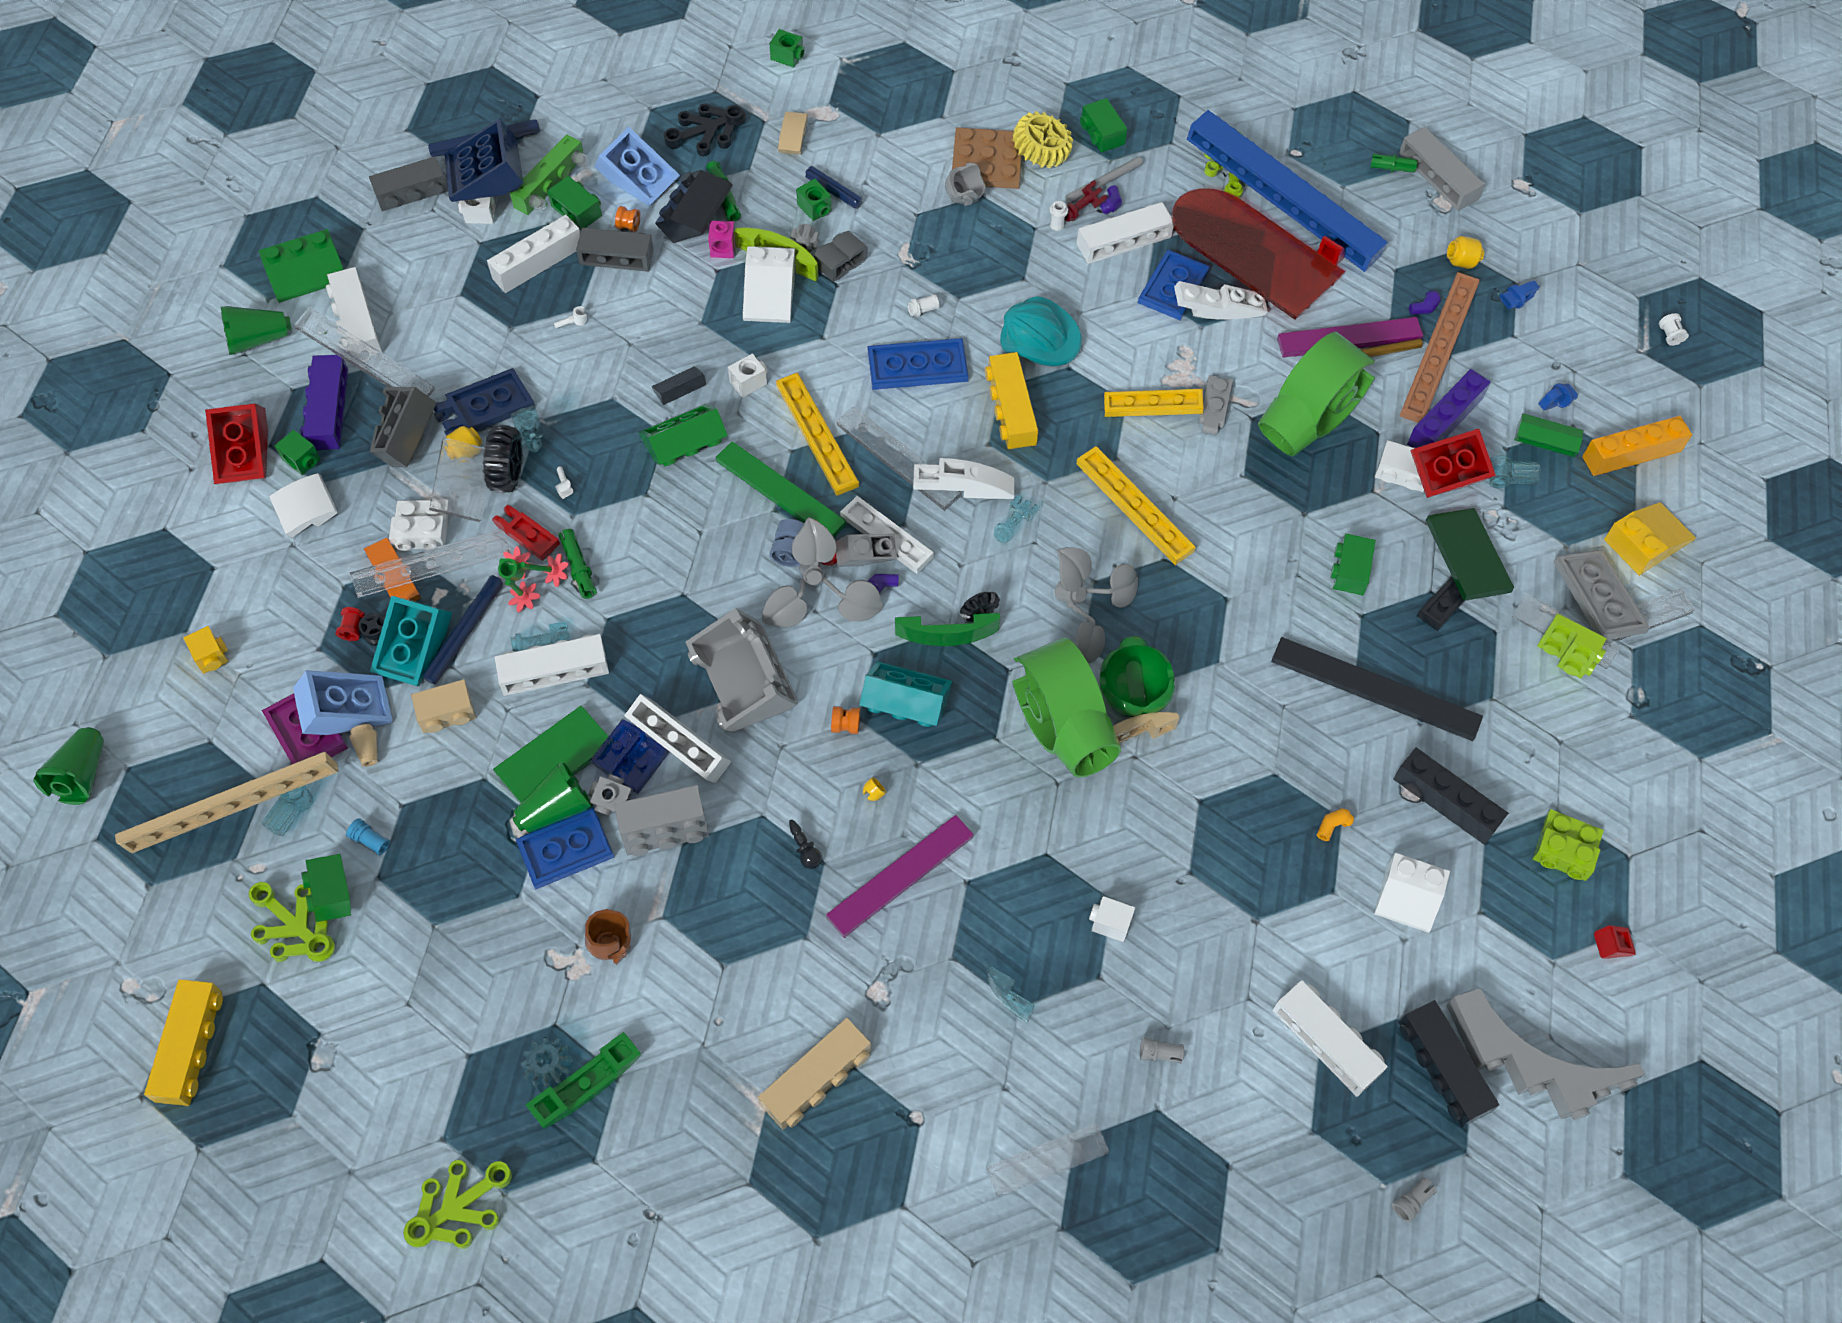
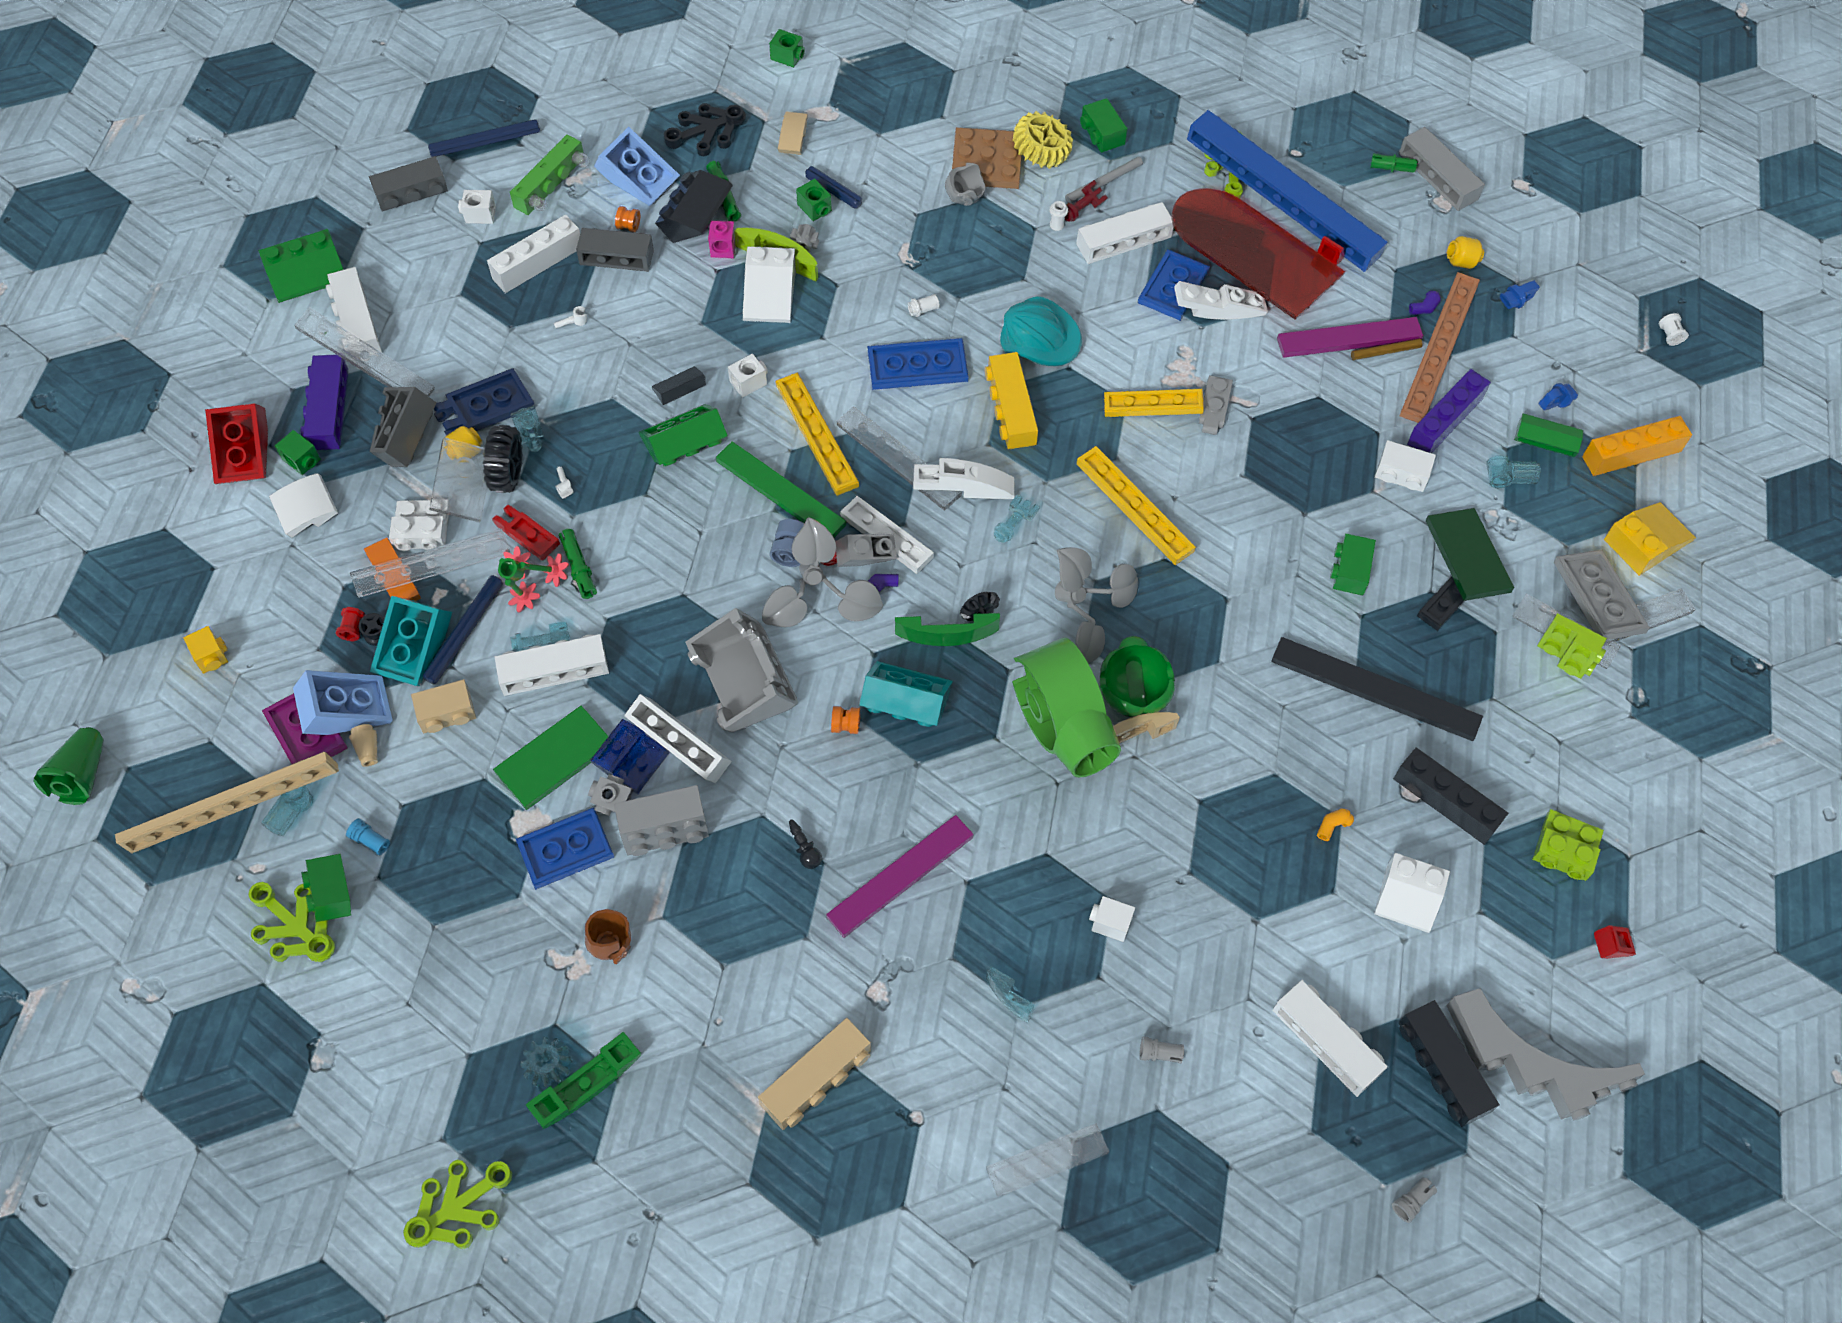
yellow brick [144,979,223,1106] -> none
green cone [220,306,292,355] -> none
dark blue slope [445,118,524,202] -> none
green cone [512,762,593,833] -> none
green brick [547,176,602,231] -> none
dark grey brick [814,231,868,281] -> none
yellow hinge [863,777,887,801] -> none
dark purple arm [1100,185,1122,214] -> none
bright green animal [1258,332,1375,456] -> none
red slope [1410,428,1496,498] -> none

